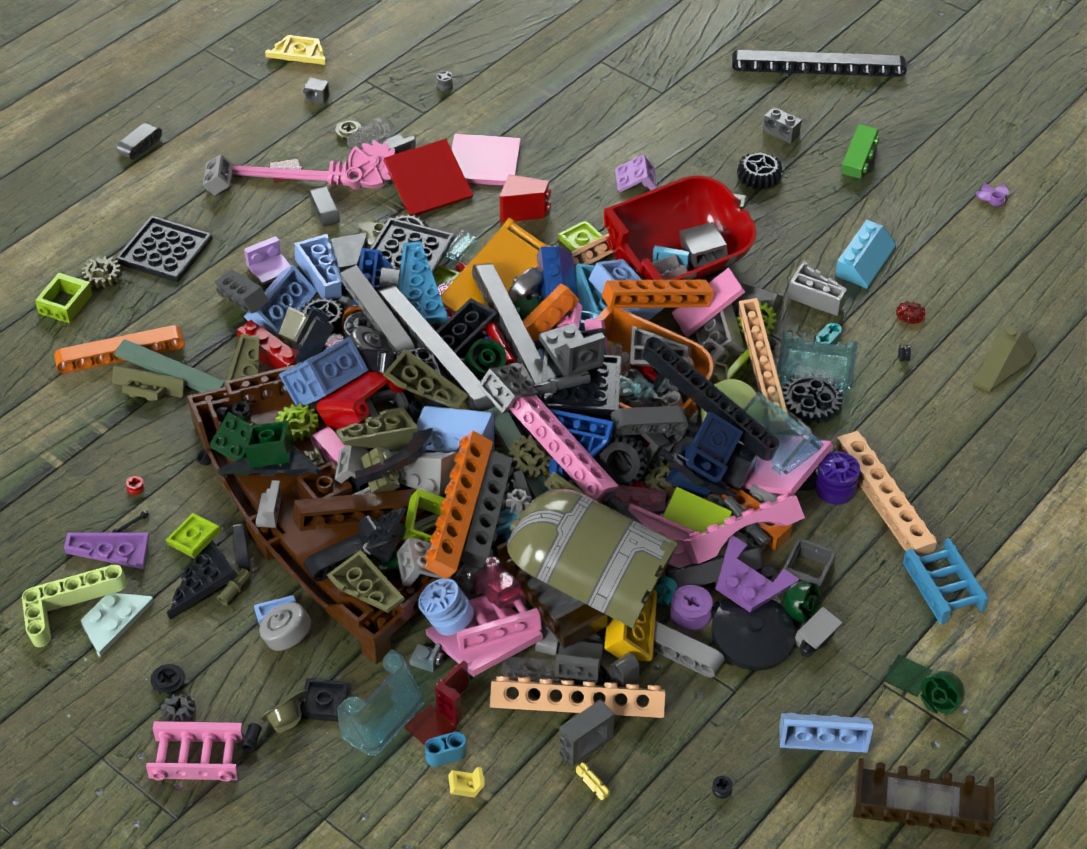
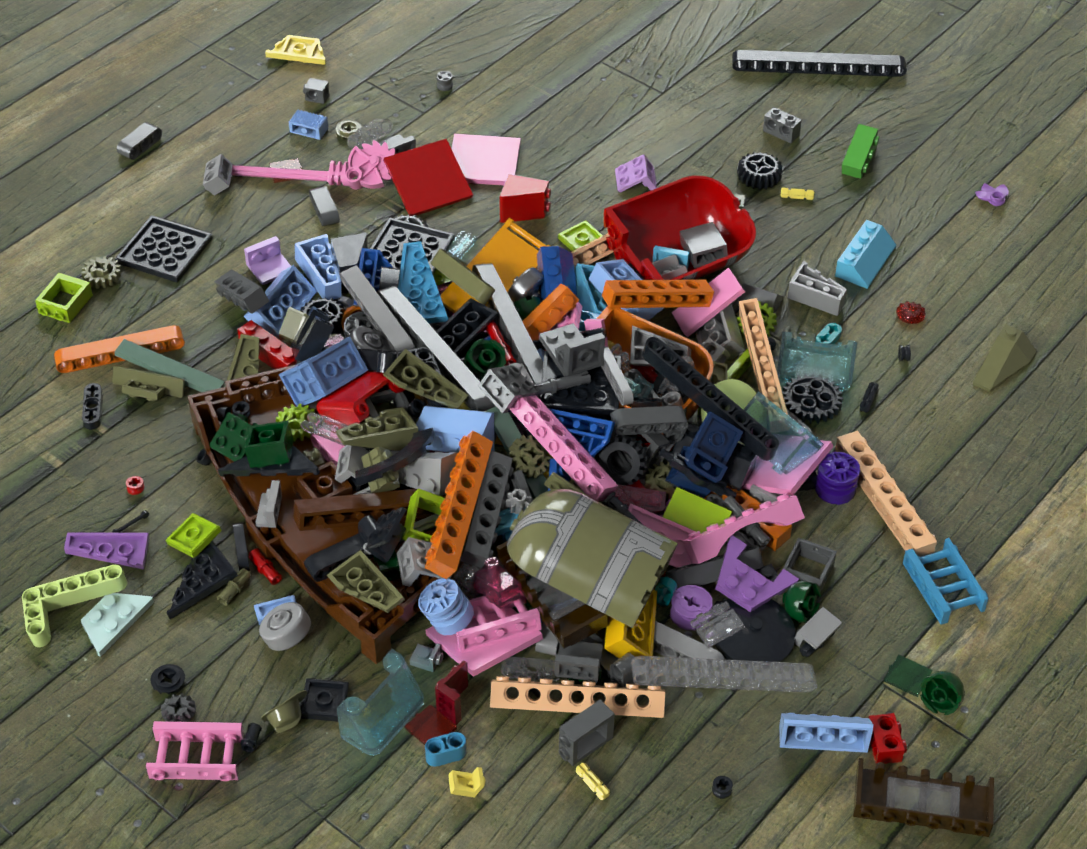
plate [358,222,385,246] -> none
none -> black beam [82,383,103,430]
none -> red pin [248,549,282,585]
none -> light blue brick [289,109,328,140]
none -> clear hinge [300,412,349,446]
none -> olive beam [430,248,495,305]
none -> light grey beam [601,347,633,406]
none -> clear beam [630,656,818,692]
none -> clear plate [690,601,744,648]
none -> light yellow axle [780,188,814,200]
none -> black axle [859,382,879,413]
none -> red brick [868,713,907,764]

